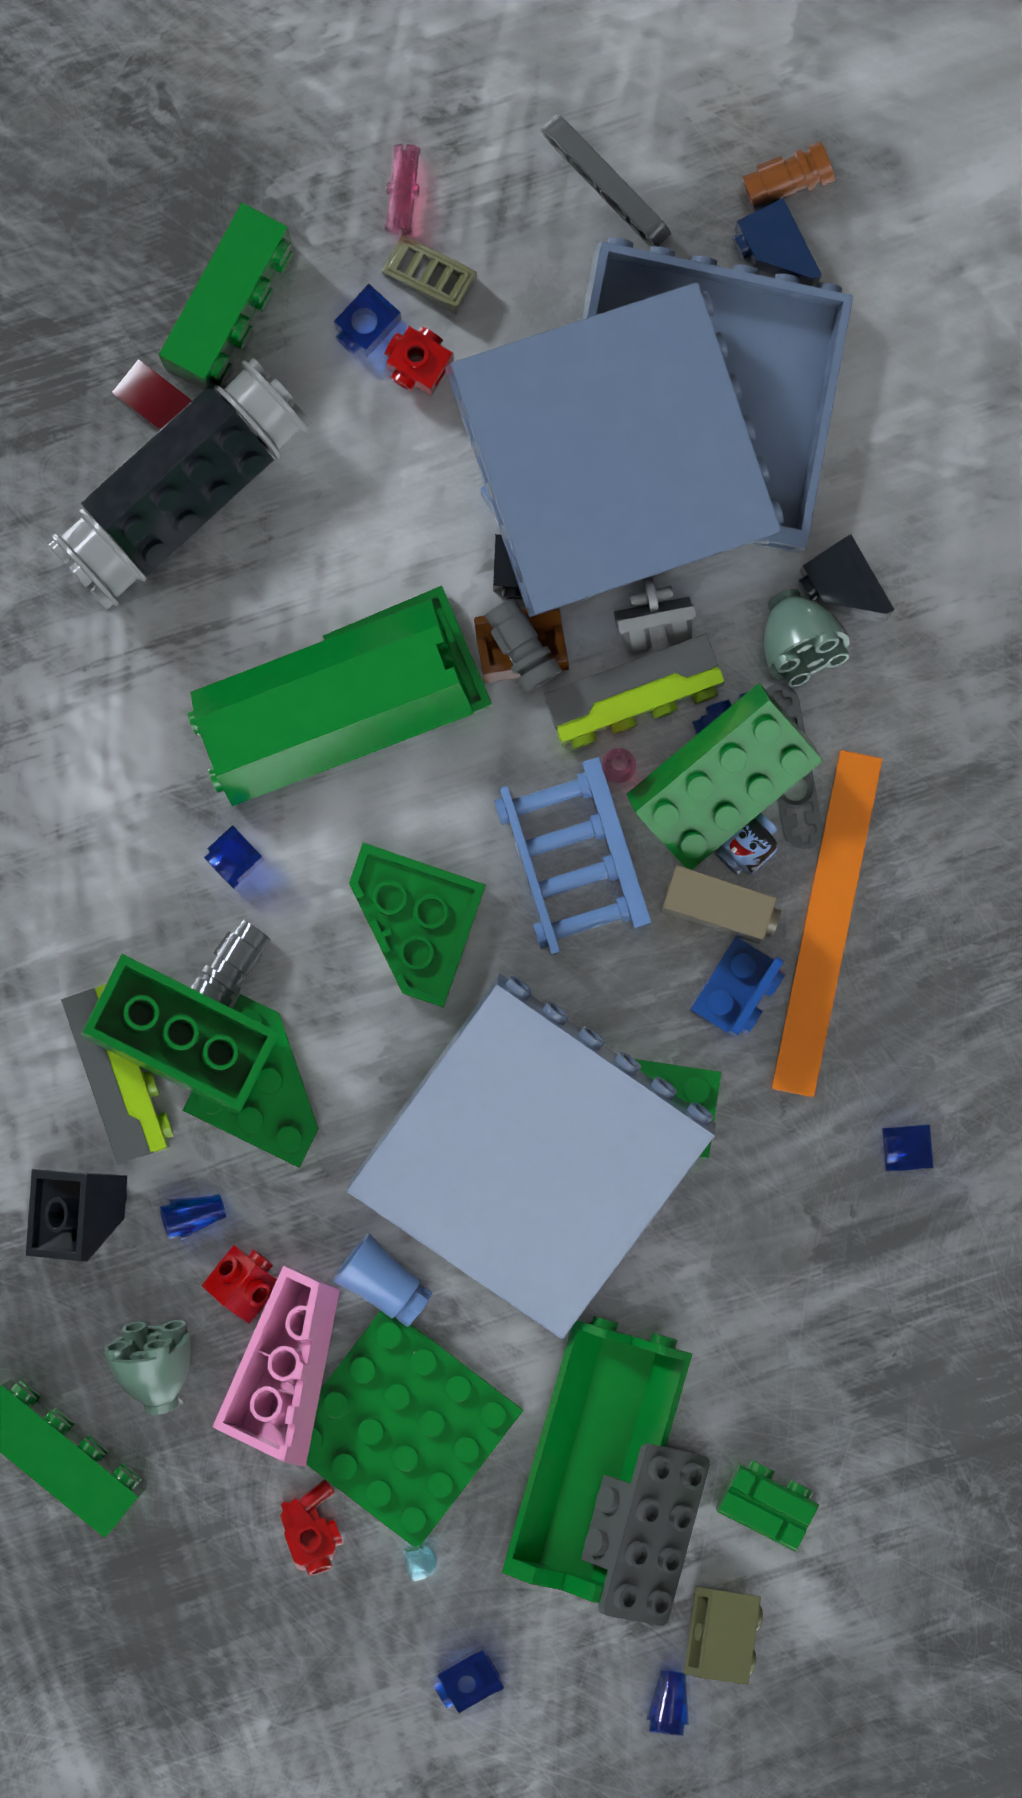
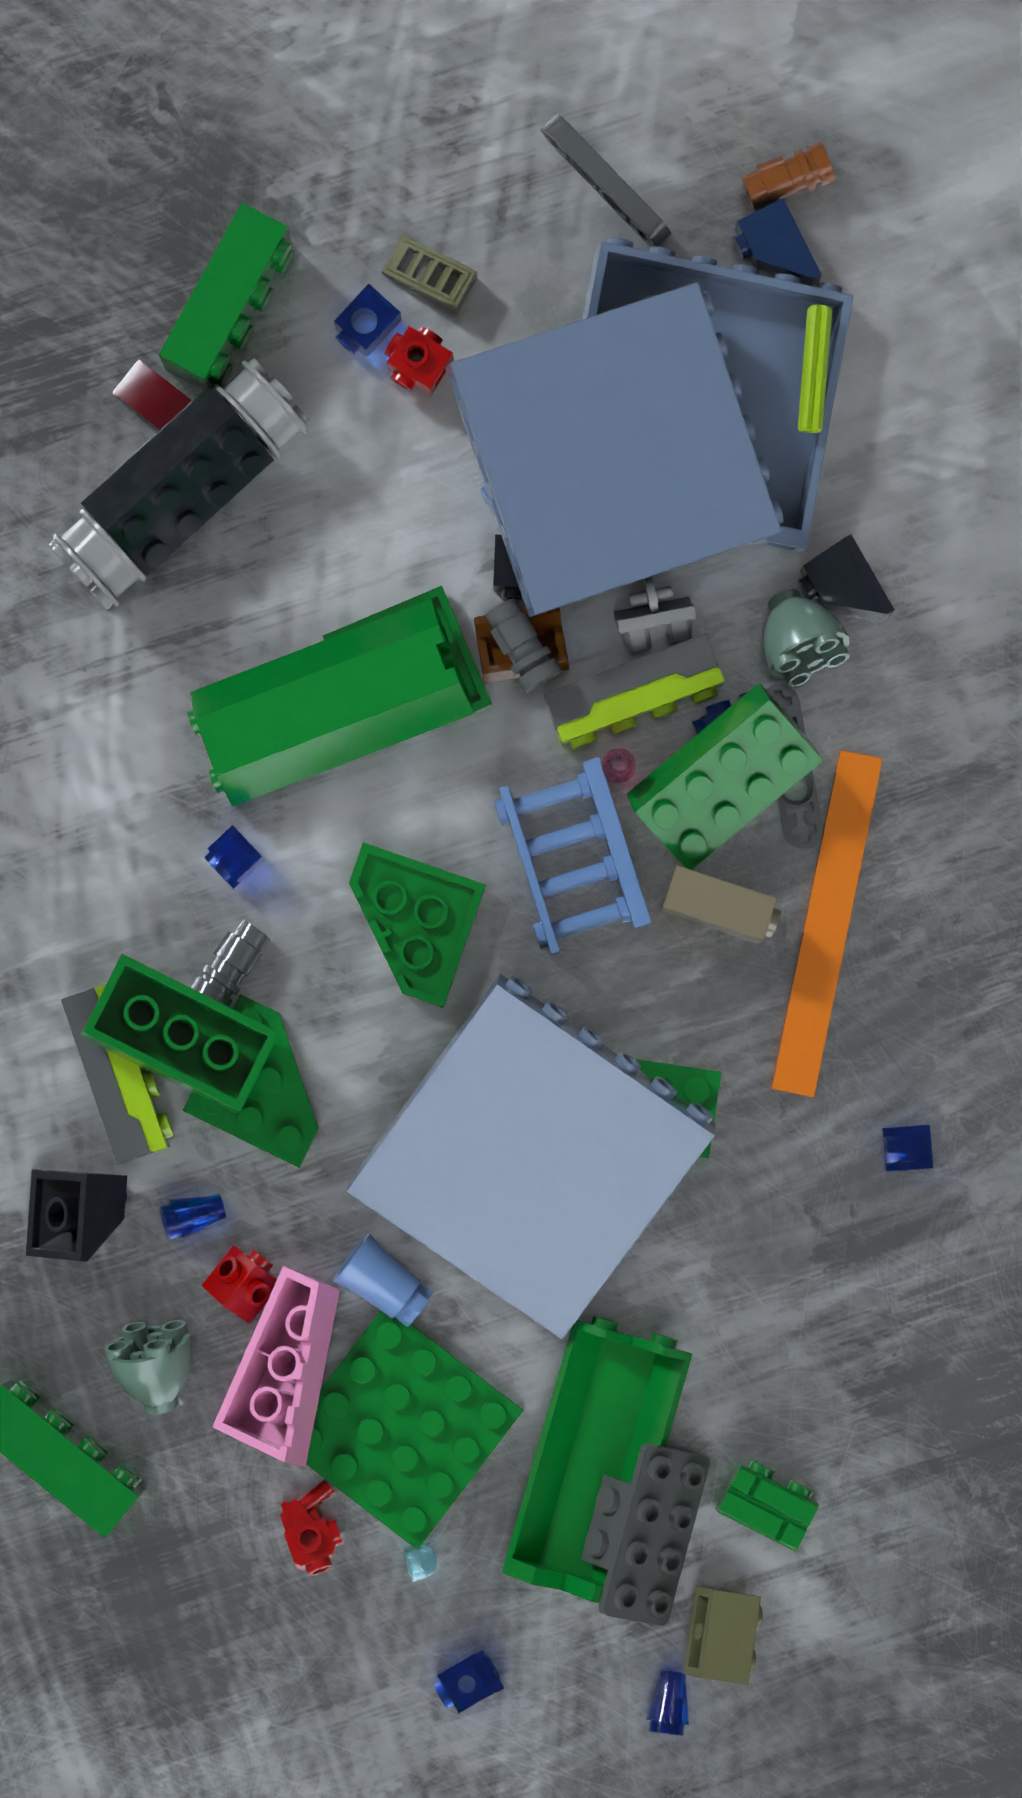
clear pink pin [384,144,421,235] -> none
blue bracket [690,936,786,1037] -> none
head [714,813,778,875] -> none
none -> lime axle [798,304,832,434]

